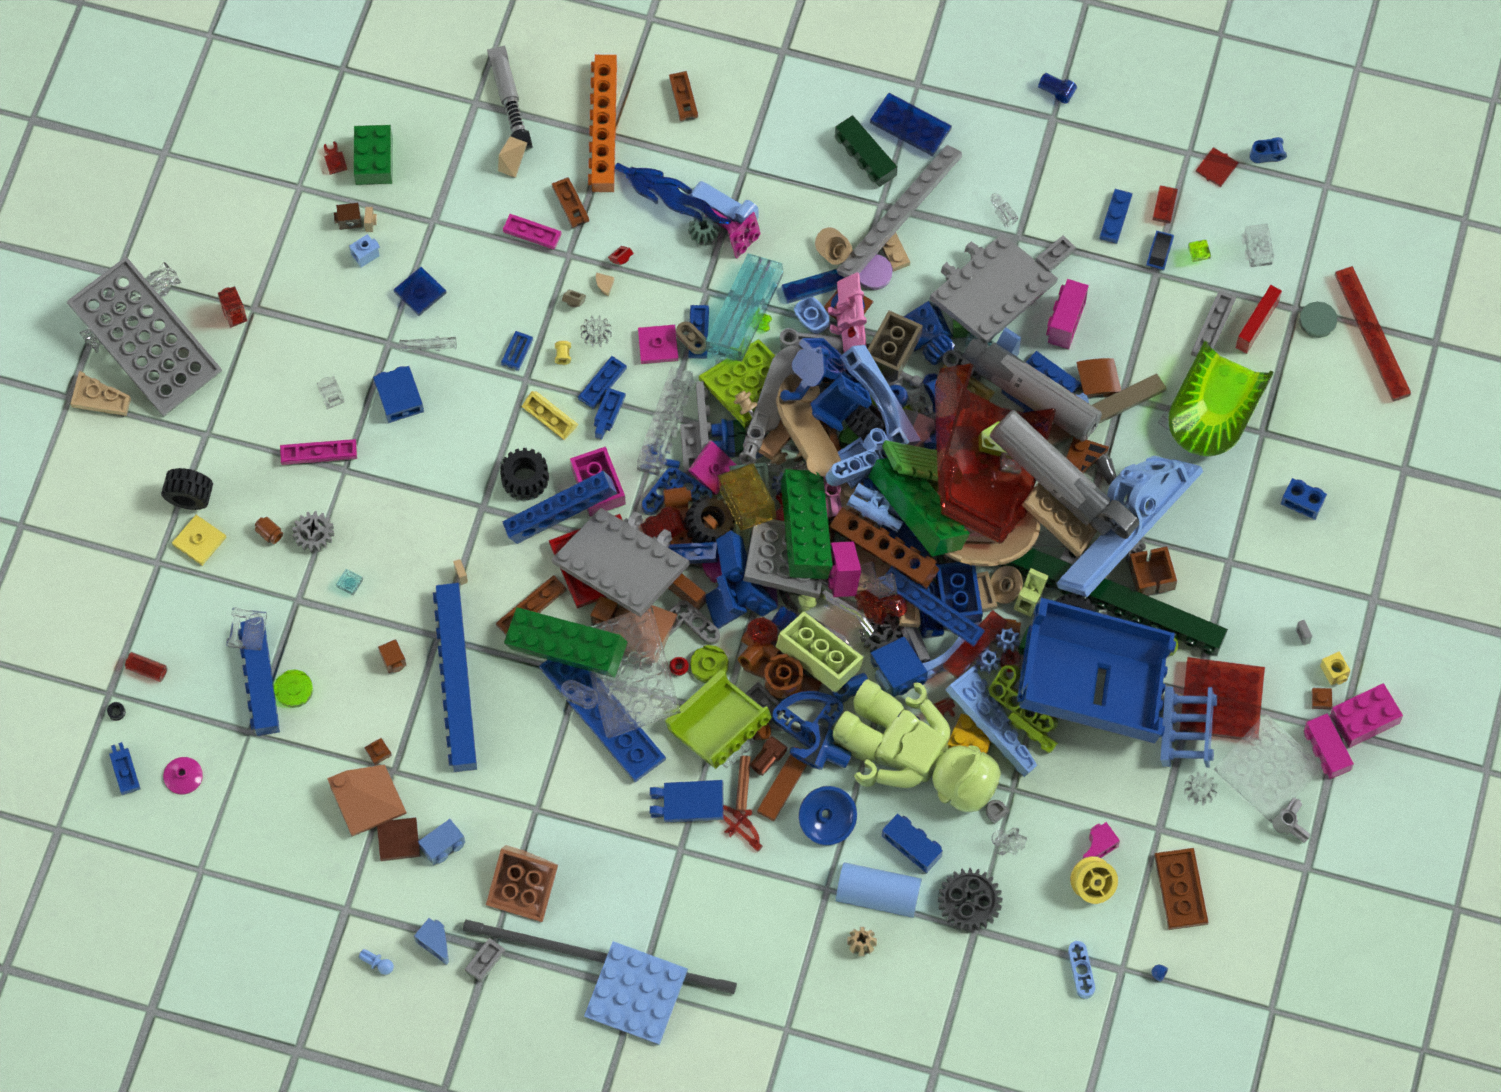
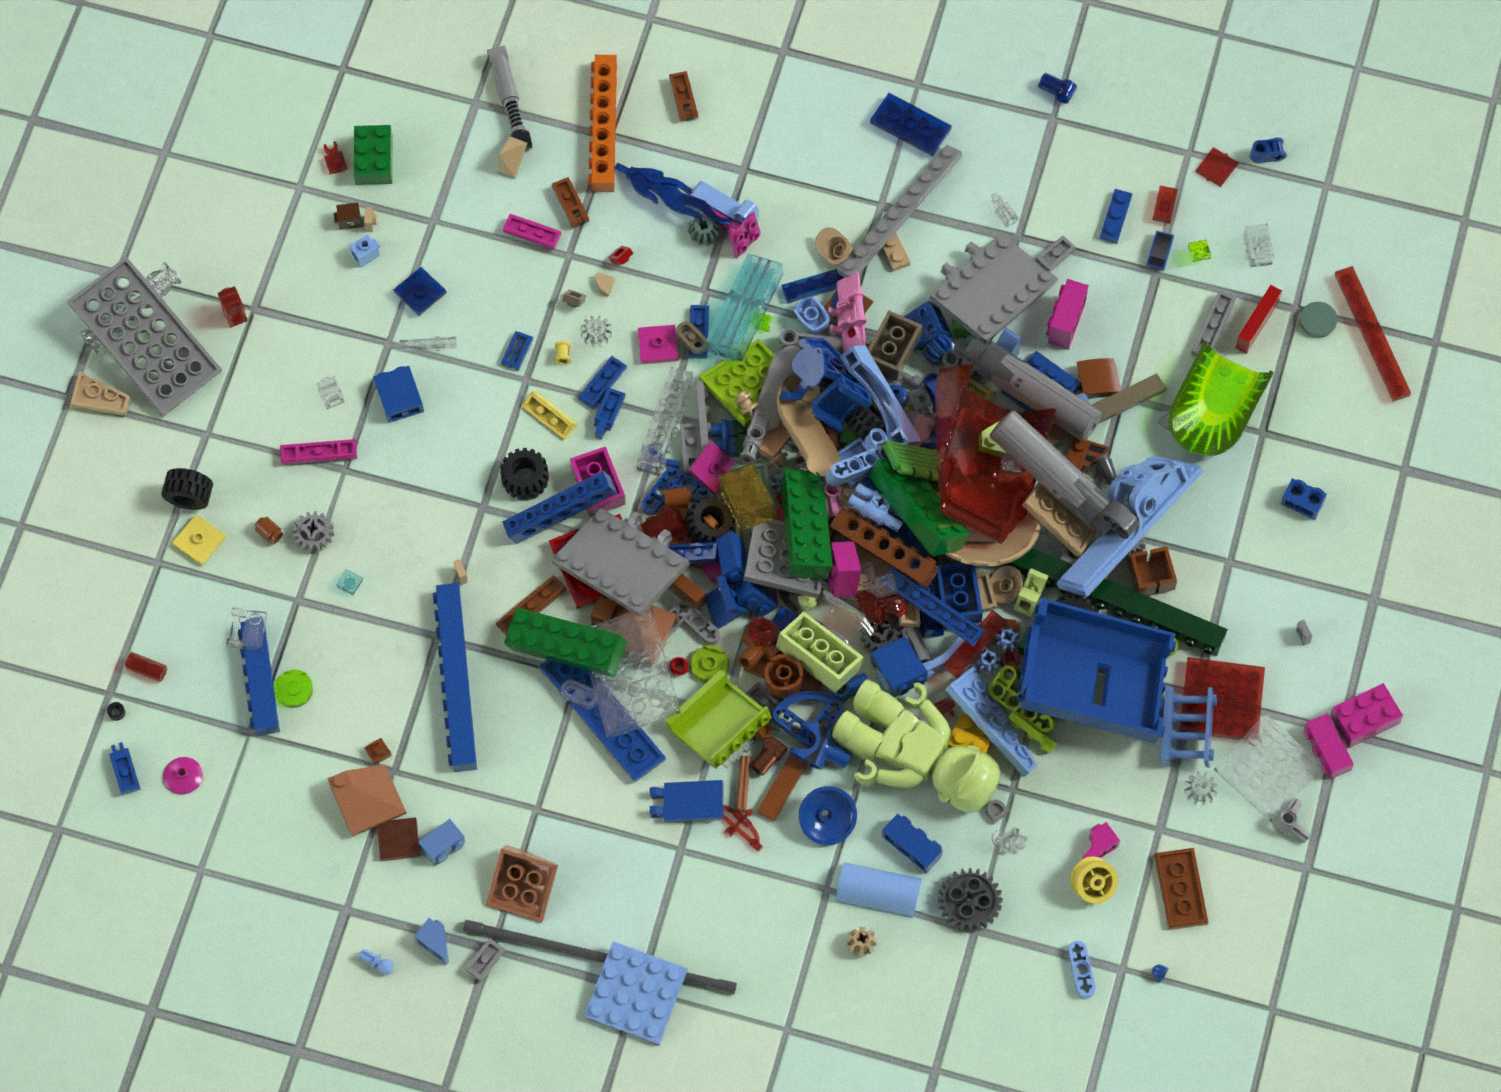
dark orange brick [378,639,407,673] -> none
dark green brick [834,115,898,187] -> none
lavender tile [859,255,893,290] -> none
dark orange plate [1311,688,1332,709] -> none
light yellow brick [1320,651,1351,685] -> none

